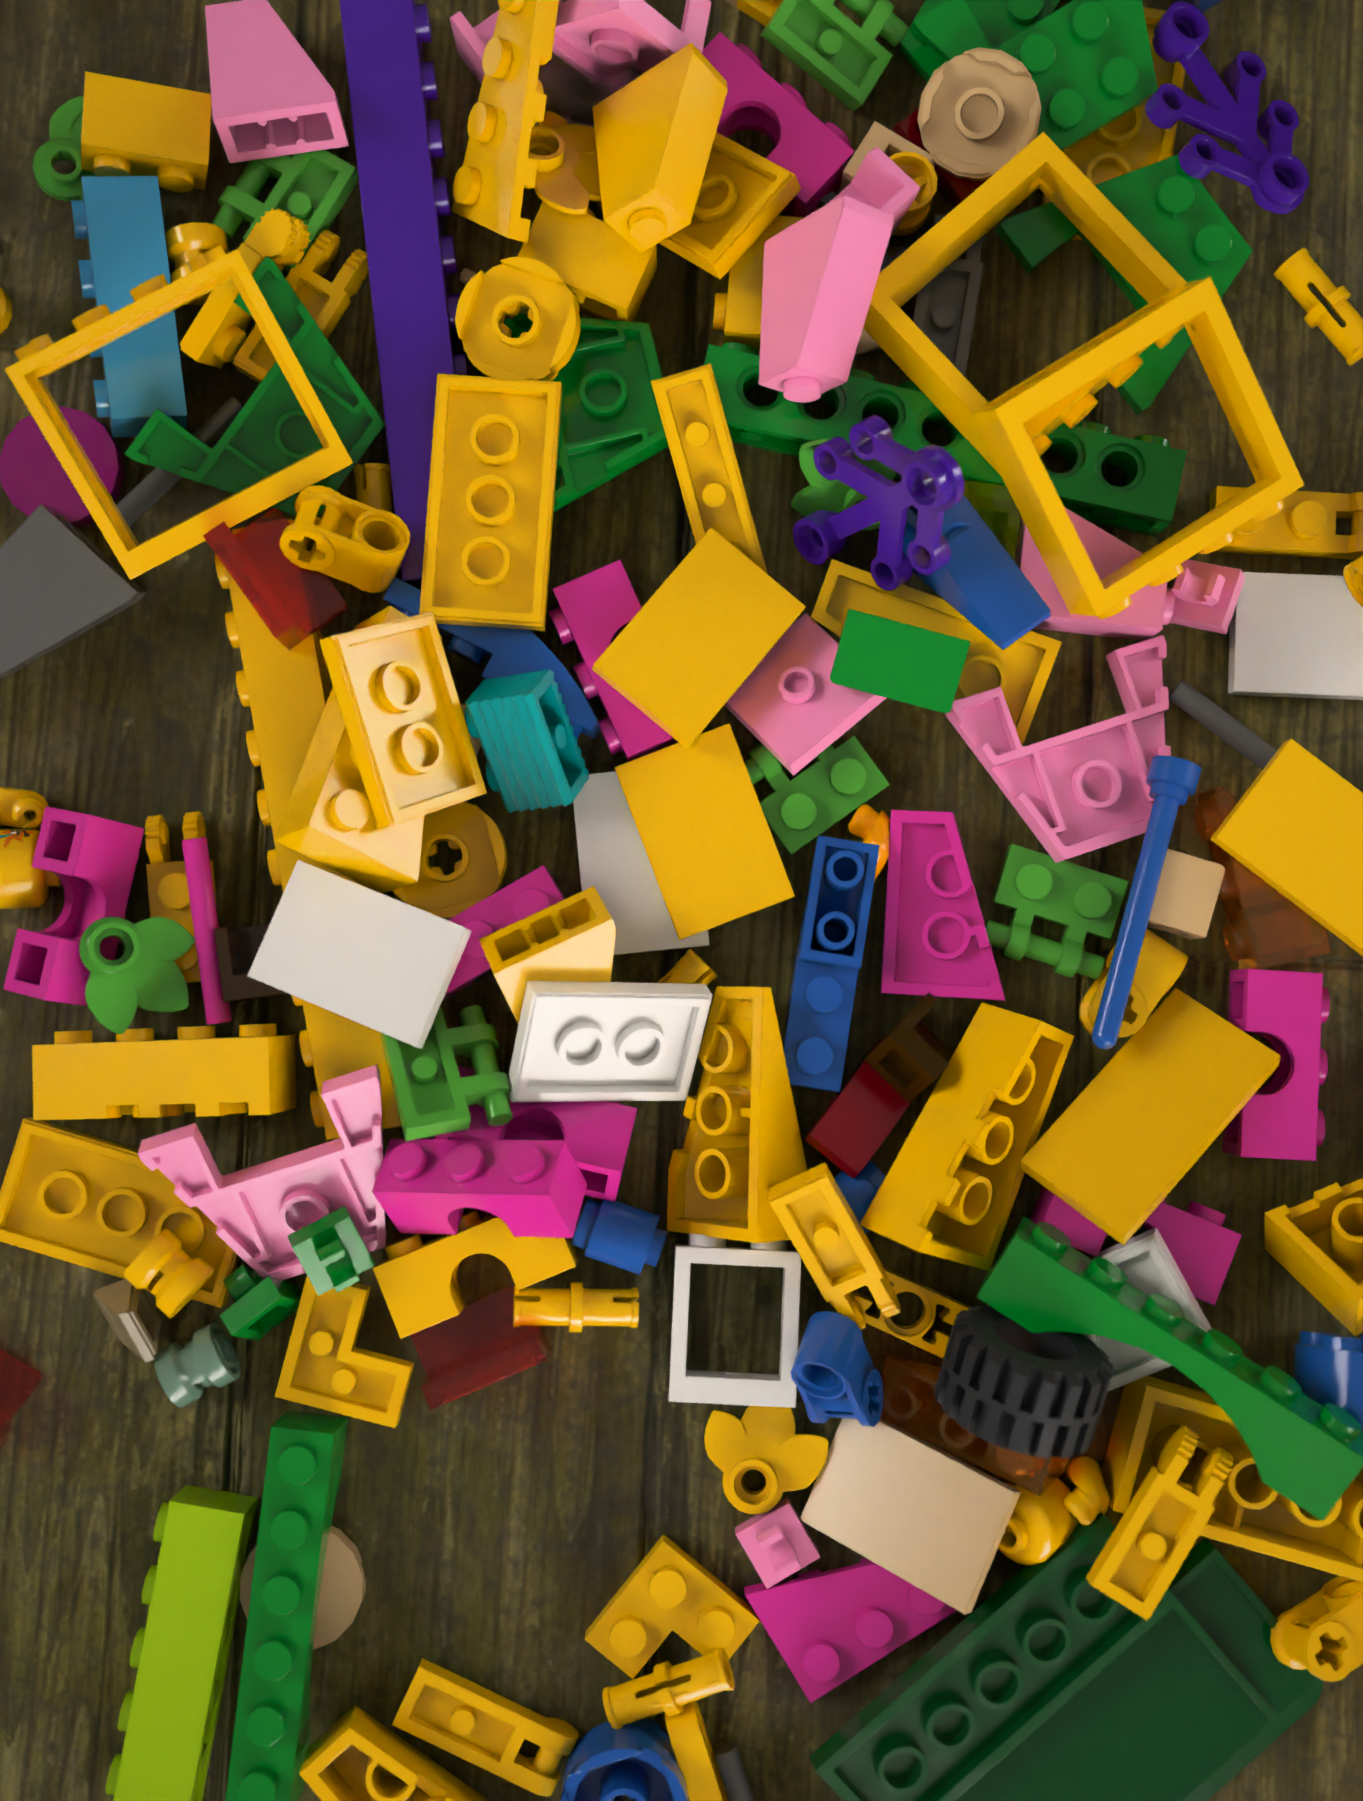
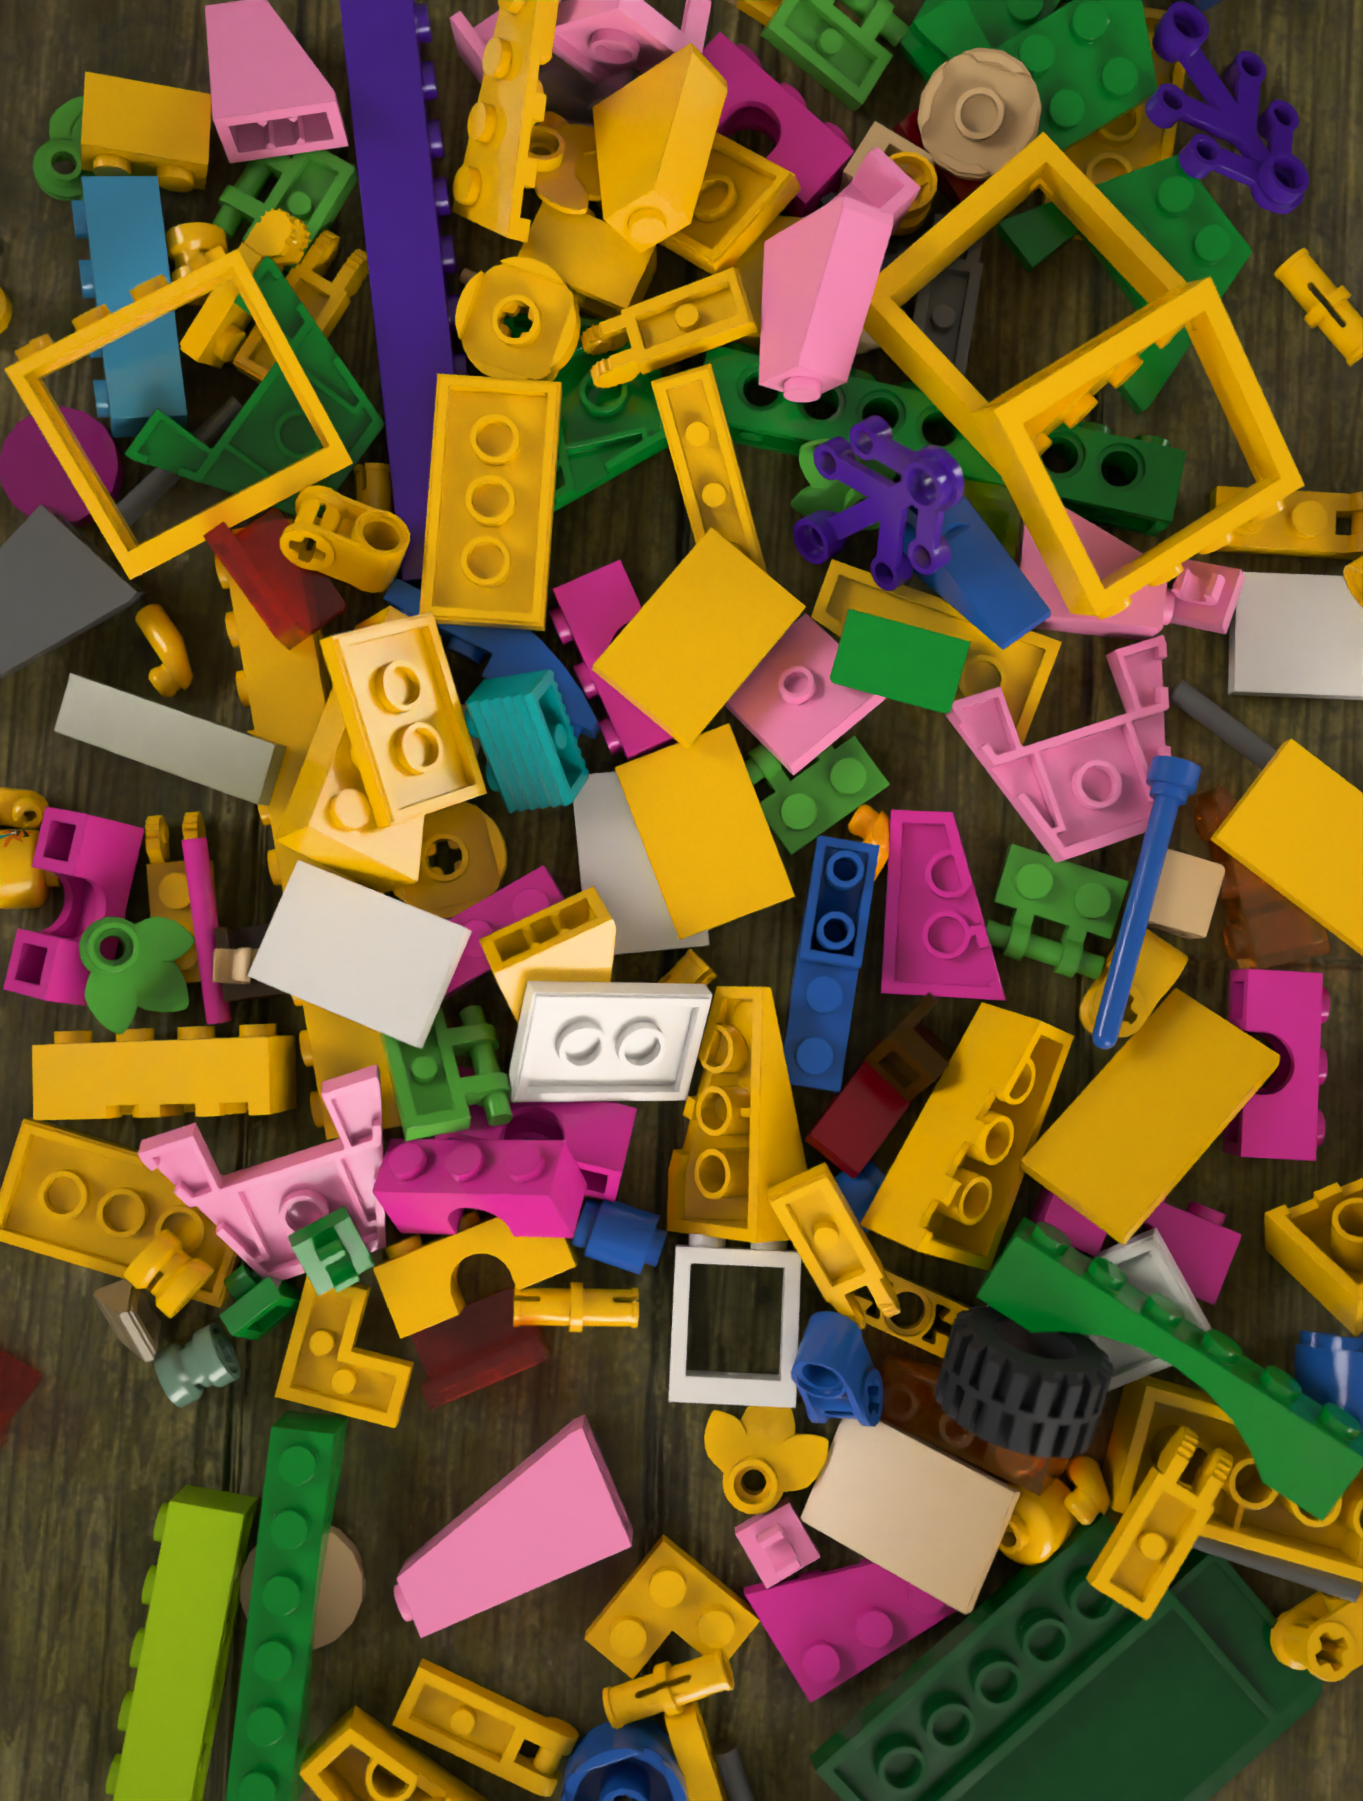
none -> tile [54,673,287,806]
none -> yellow arm [135,604,193,698]
none -> tan hand [212,947,259,984]
none -> bright pink slope [394,1415,633,1638]
none -> yellow hinge [580,267,758,389]
none -> dark grey bar [1192,1535,1362,1603]

